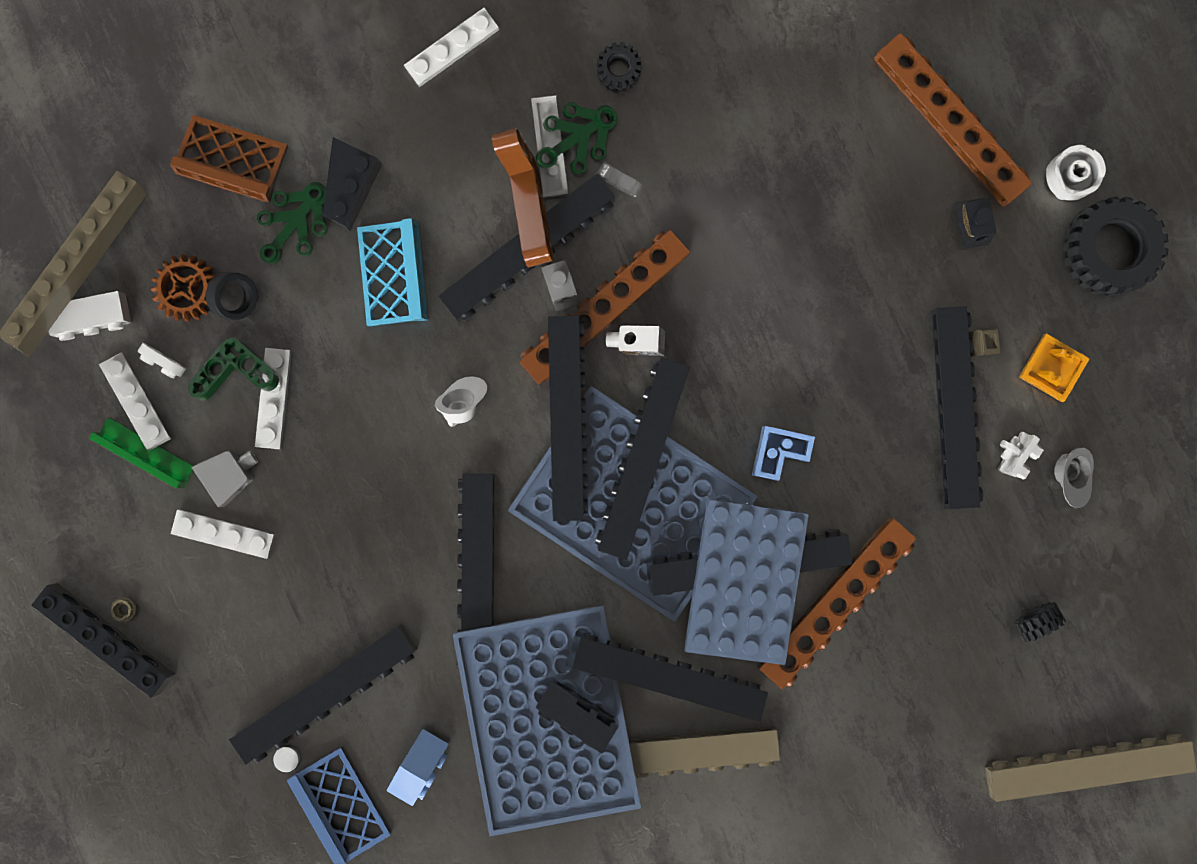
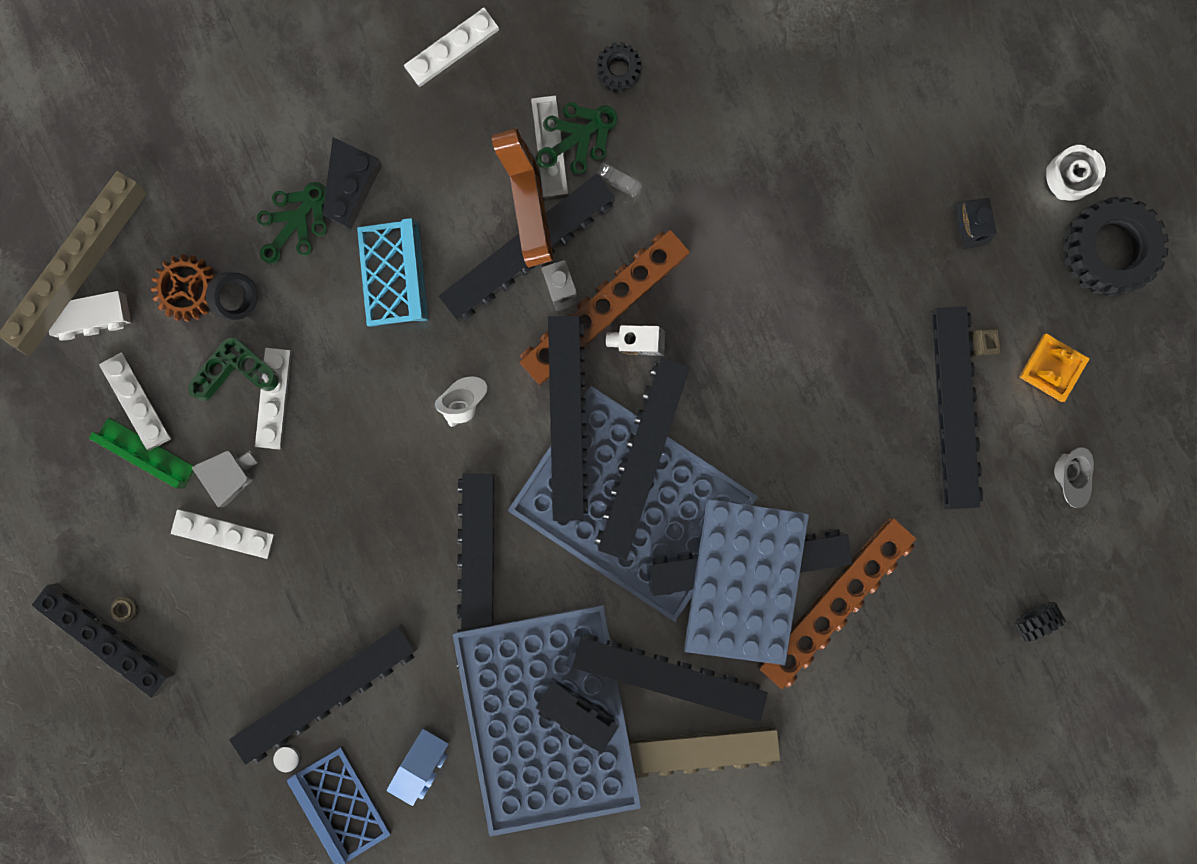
white plate [138,343,186,379] -> none
dark orange fence [170,115,288,203] -> none
light blue brick [752,426,815,481] -> none
dark orange brick [874,33,1032,207] -> none
dark tan brick [985,734,1197,802] -> none
white hips [997,431,1044,479] -> none

